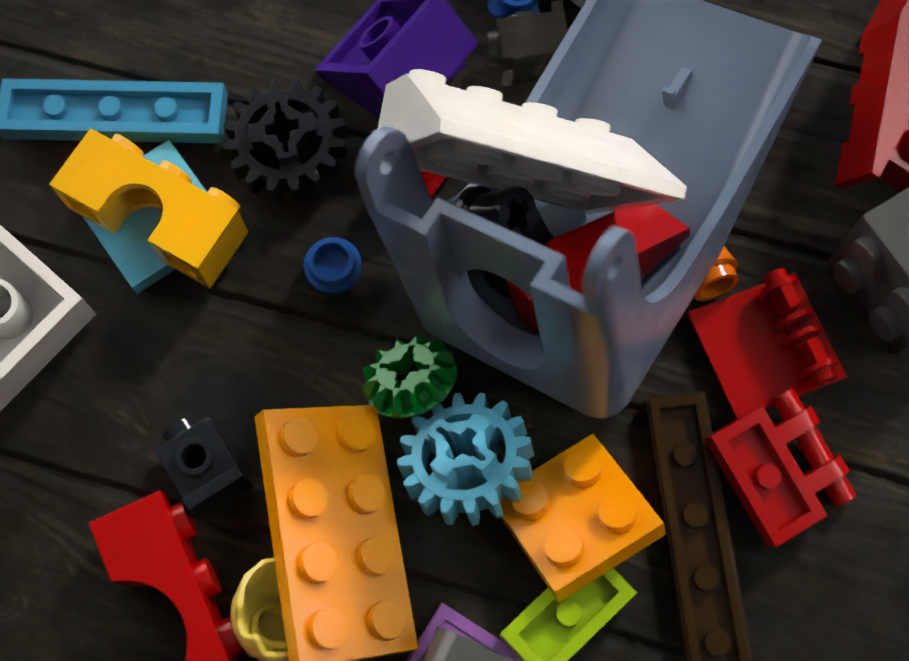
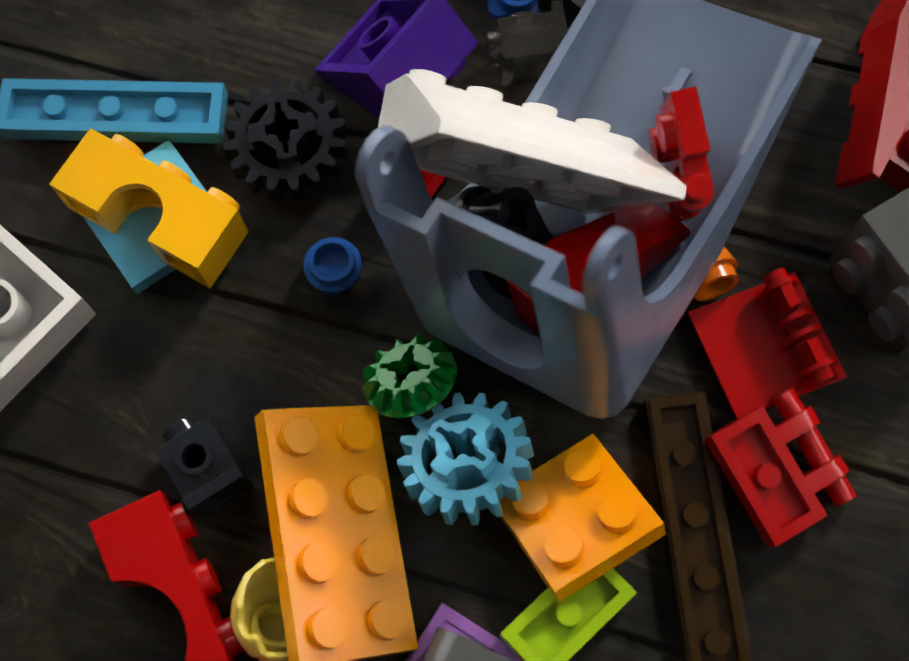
none -> red plate [648,86,714,221]

